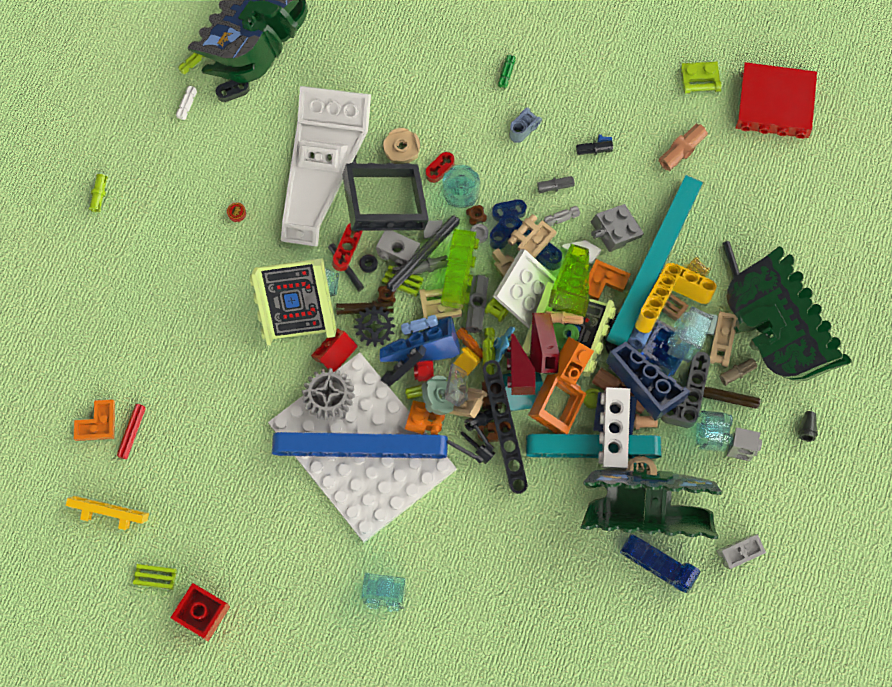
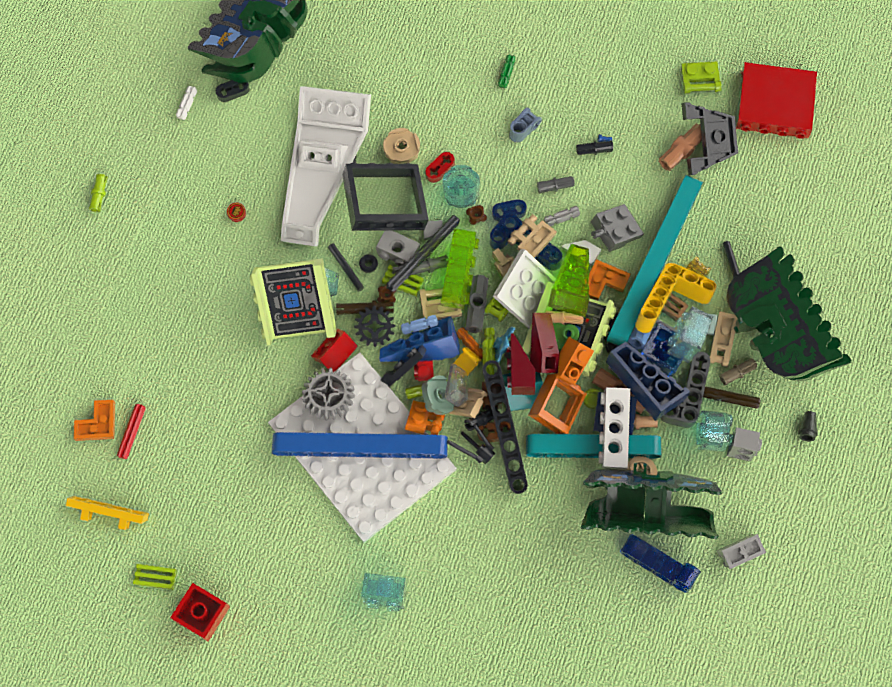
lime axle [178,52,204,74] -> none
red beam [332,223,363,271] -> none
light grey tile [470,224,488,244] -> none
none -> wing [681,102,738,176]

